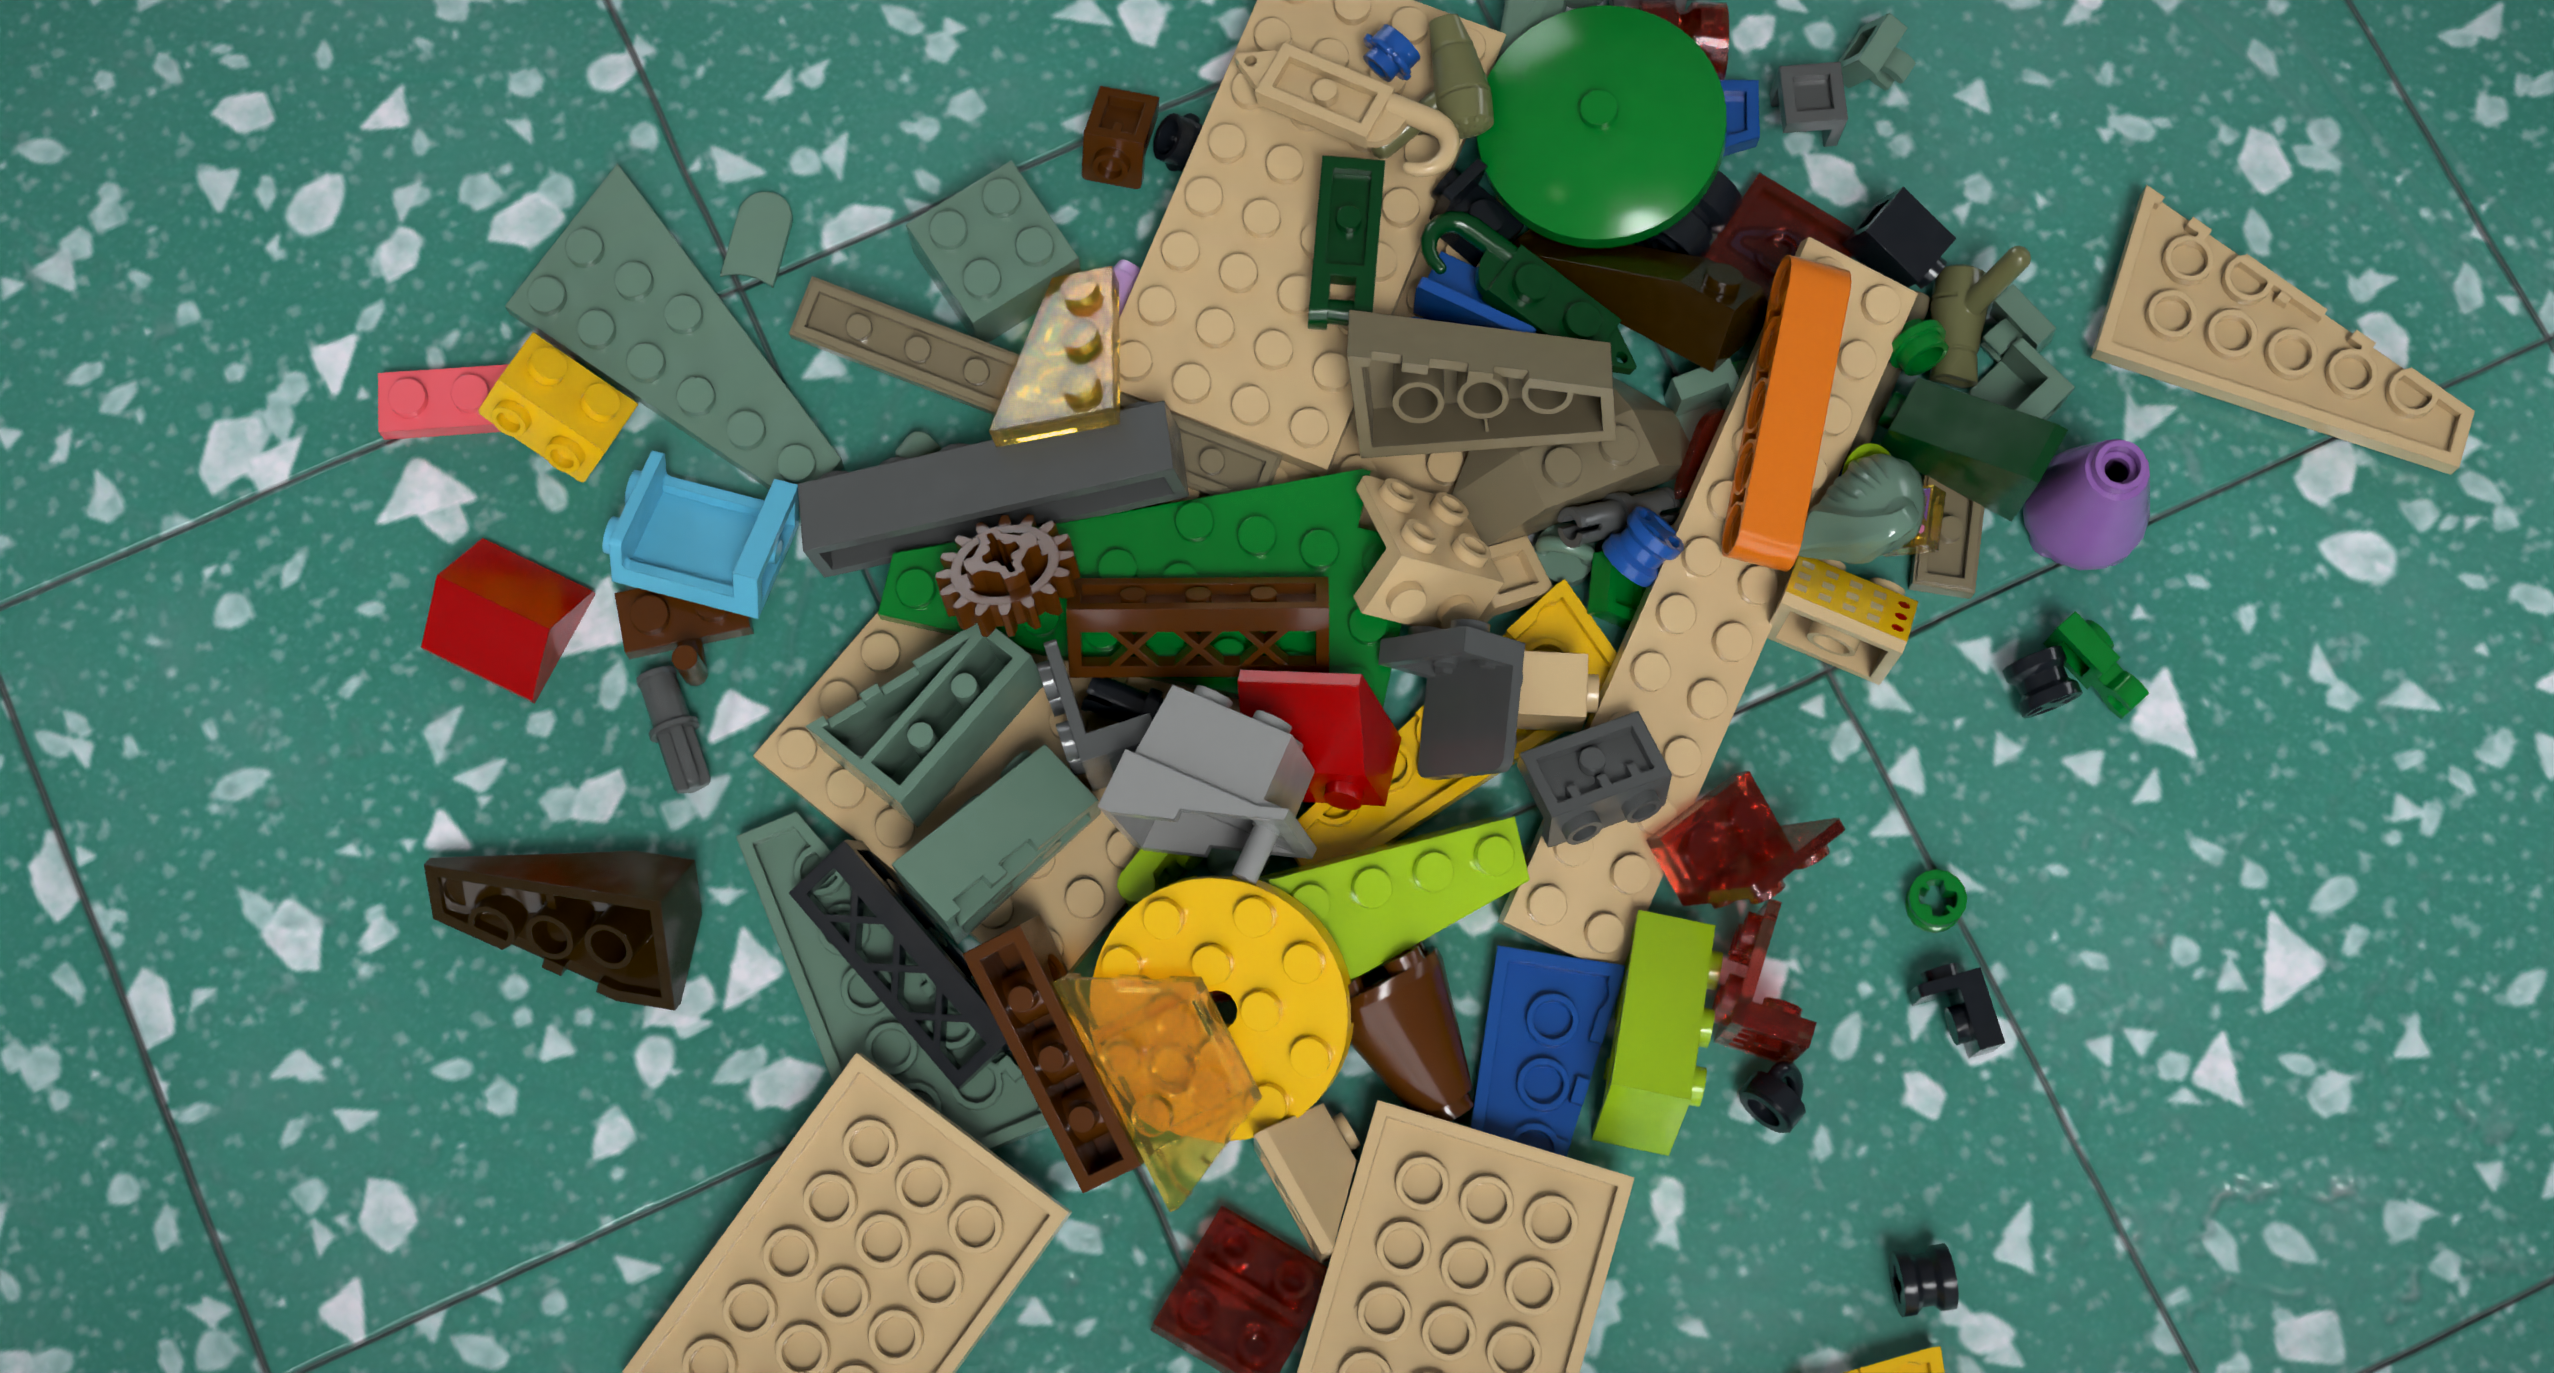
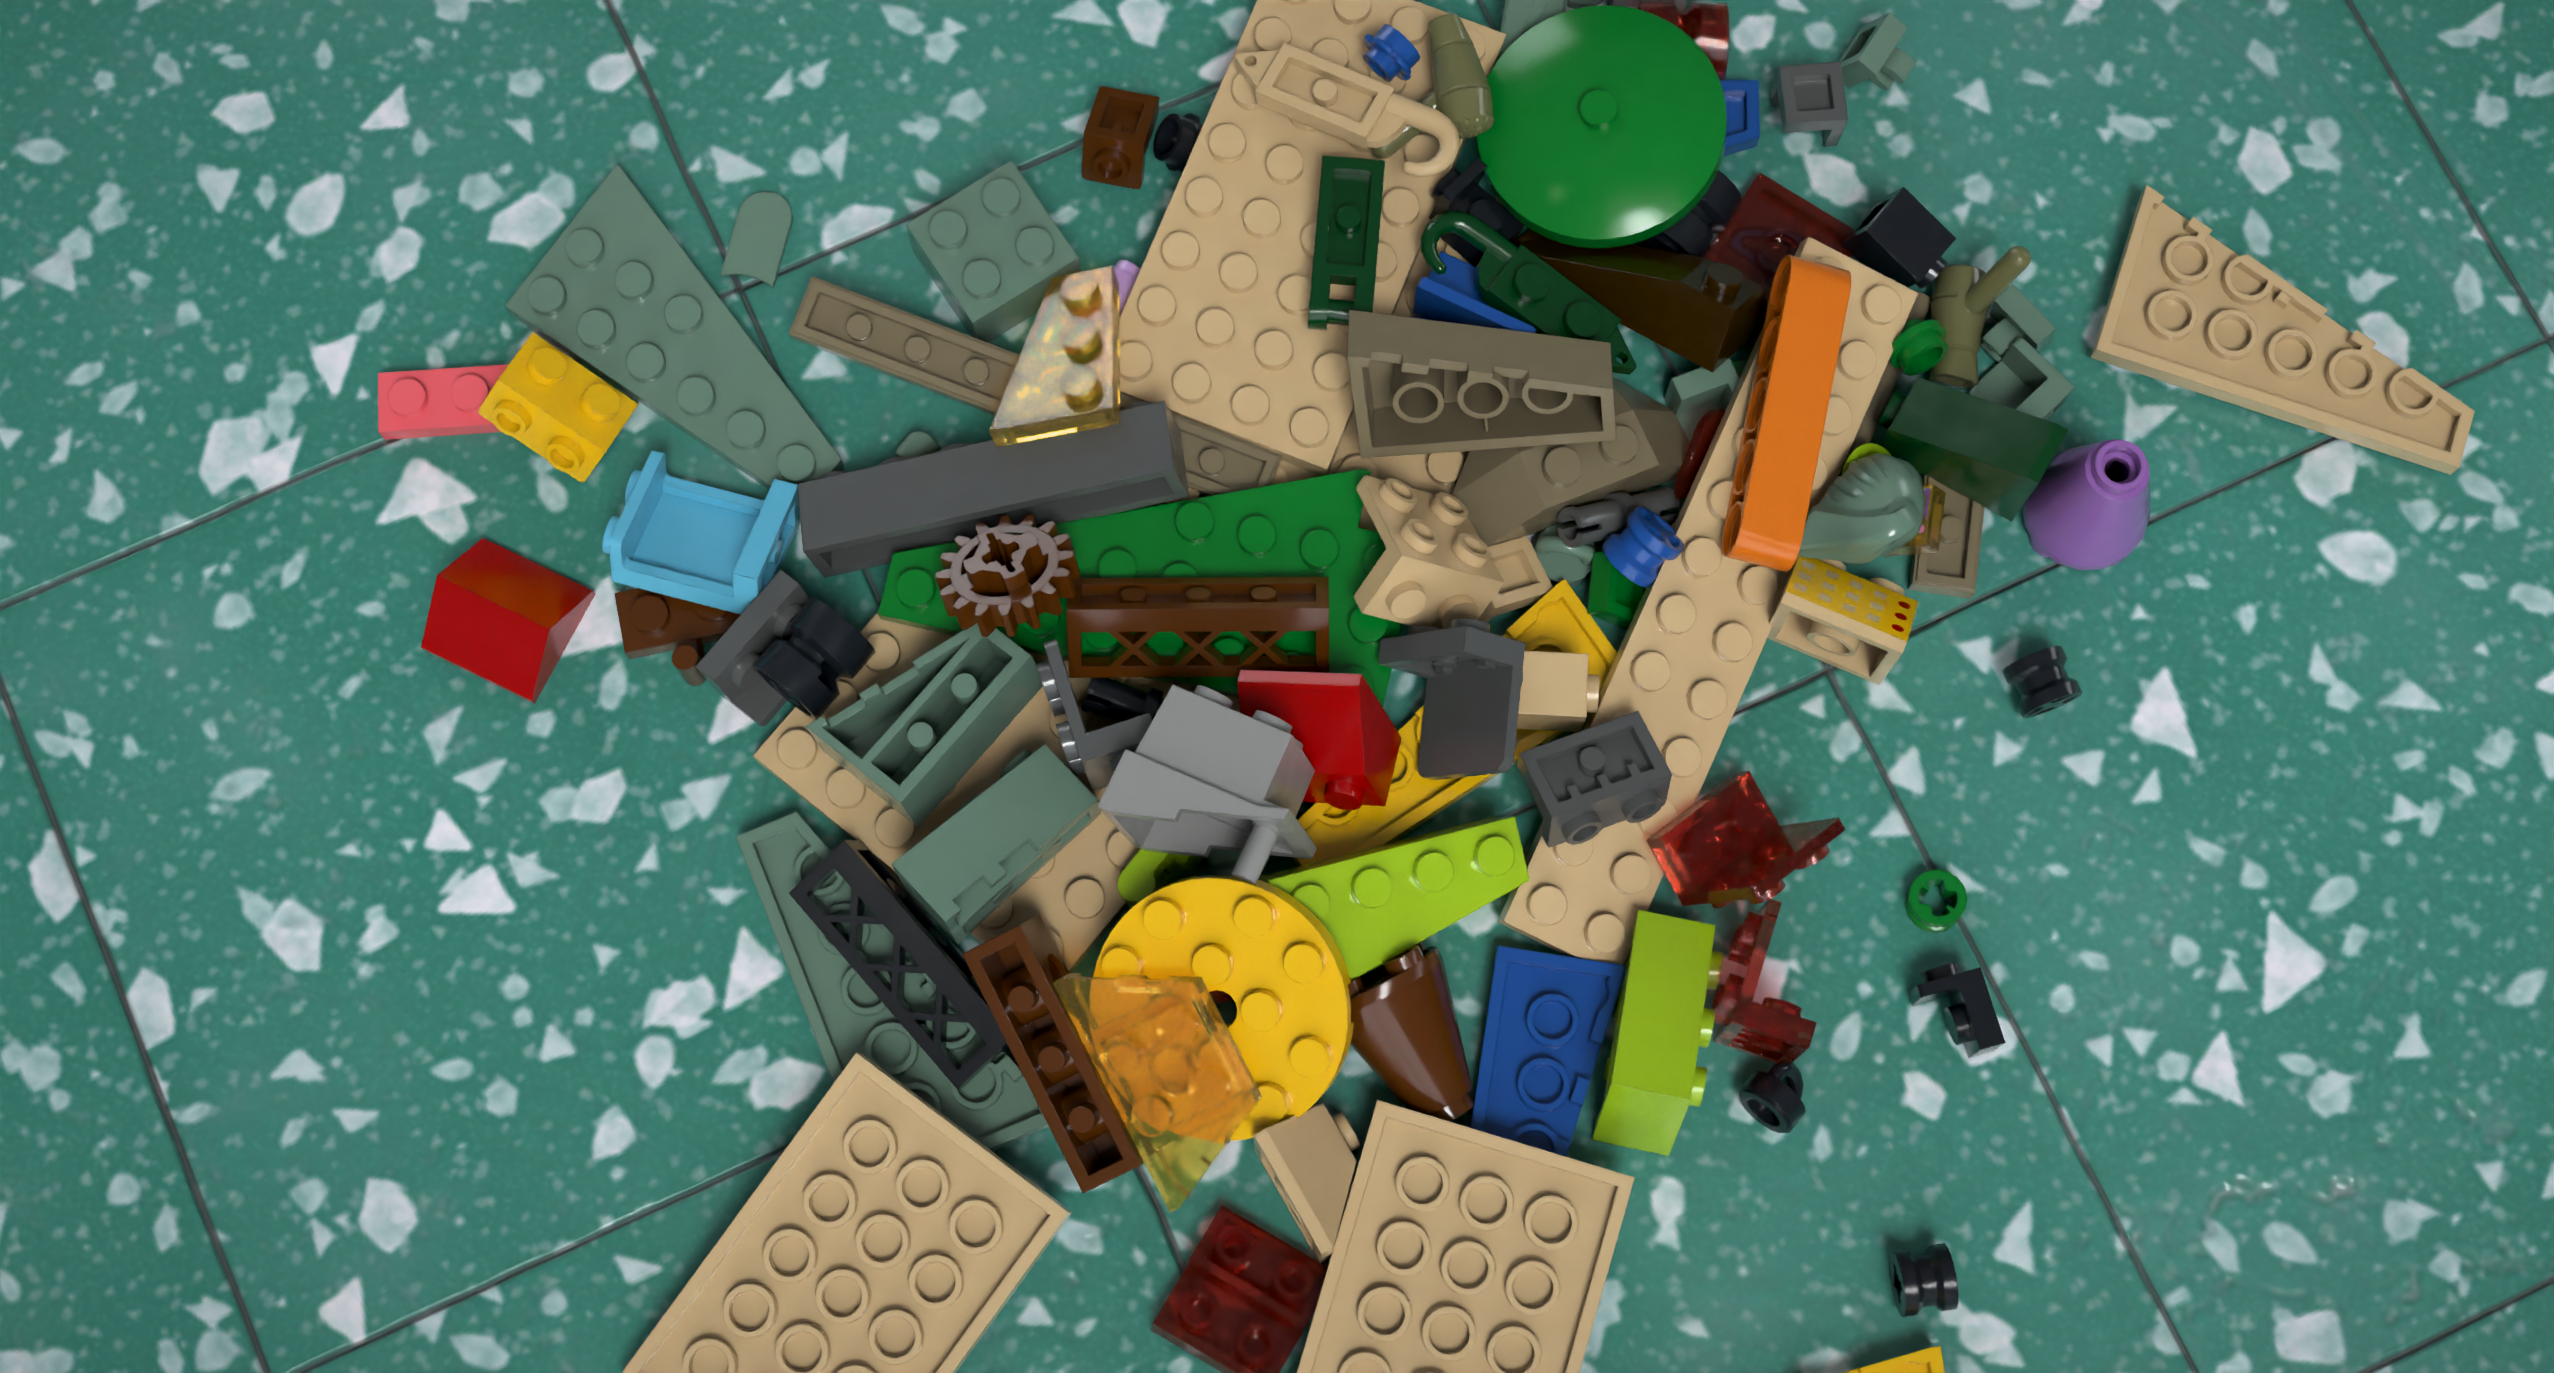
dark brown wedge [424,851,702,1010] -> none
dark grey axle [636,666,711,794] -> none
green plate [2043,611,2149,719] -> none
none -> dark grey bracket [696,569,810,726]
none -> black wheel [752,598,876,720]

